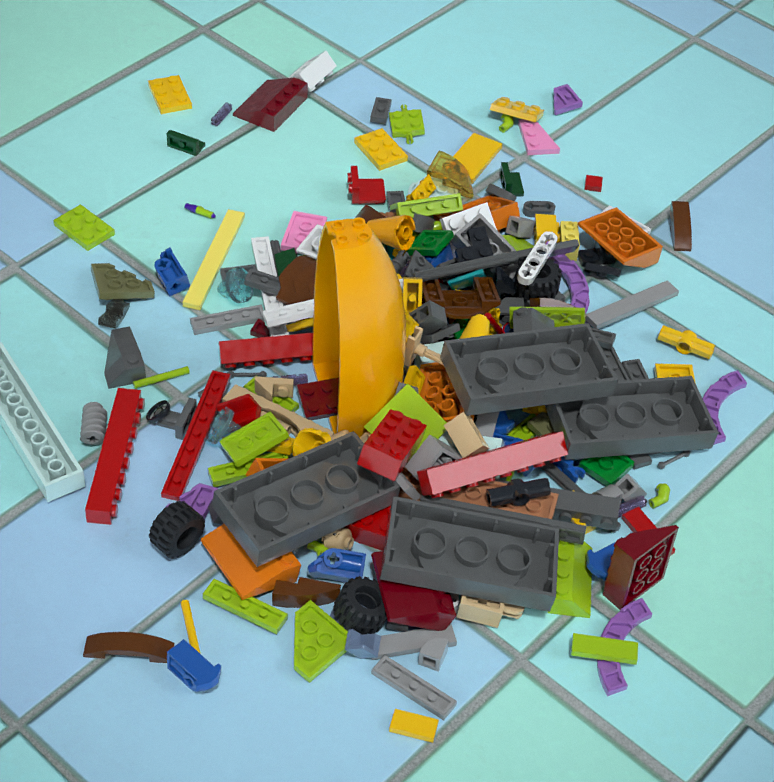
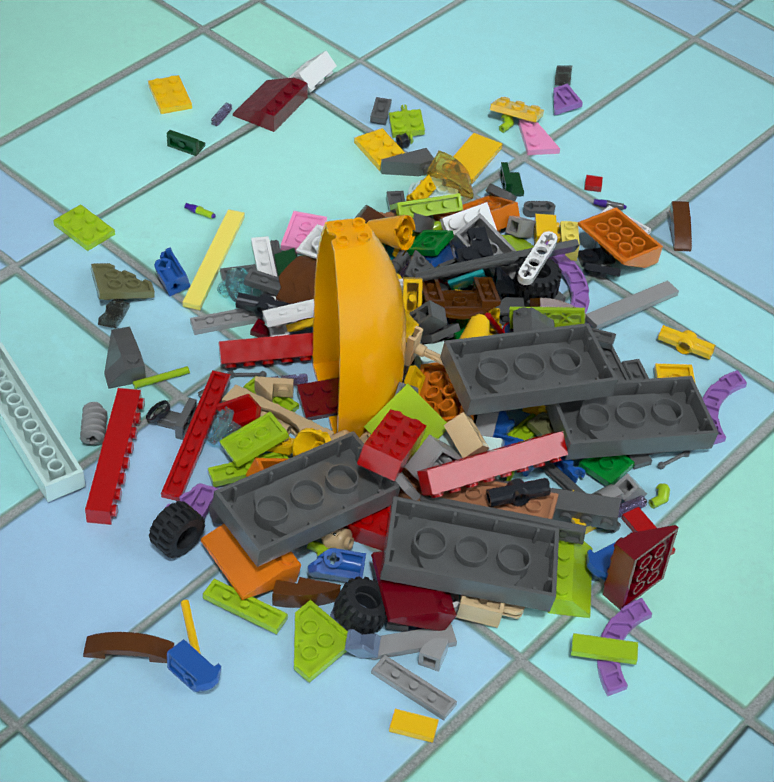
red bracket [347,166,386,204] -> none
none -> black piece [235,292,290,318]
none -> dark grey slope [381,148,435,176]
none -> black bush [396,133,410,149]
none -> clear smoke slope [555,65,573,86]
none -> piece [593,199,627,210]

